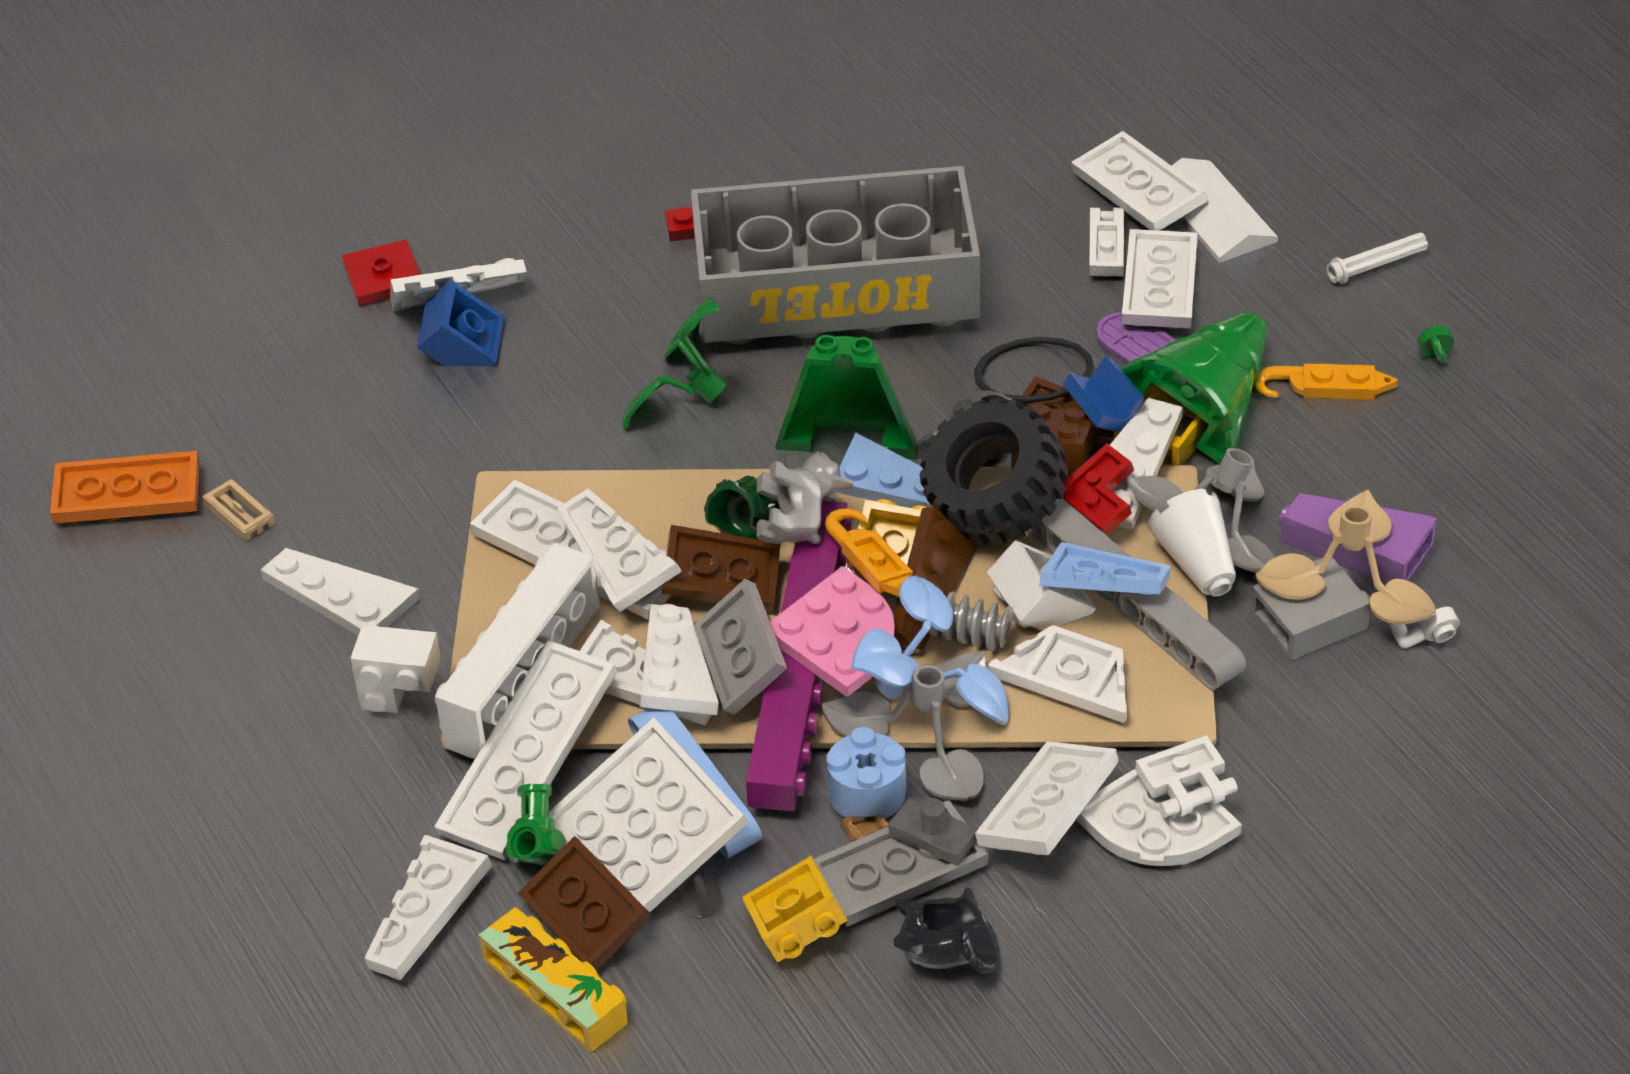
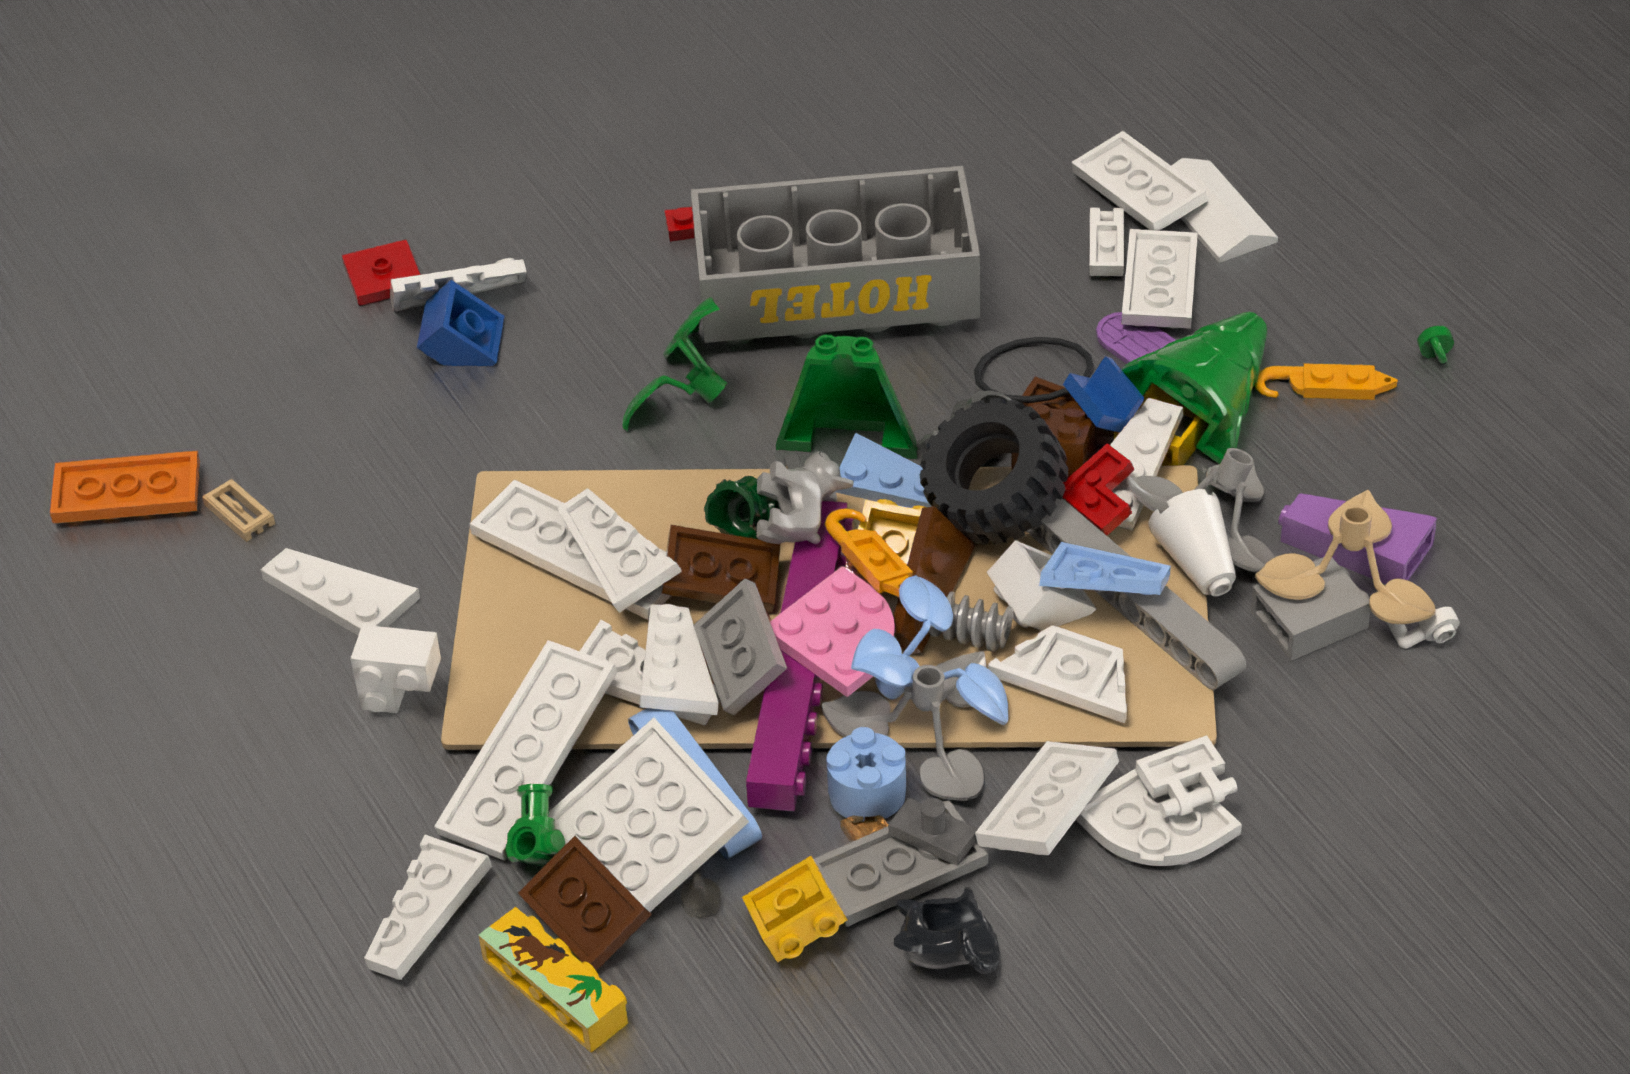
white brick [435,542,600,759] -> none
white axle [1326,233,1428,284] -> none

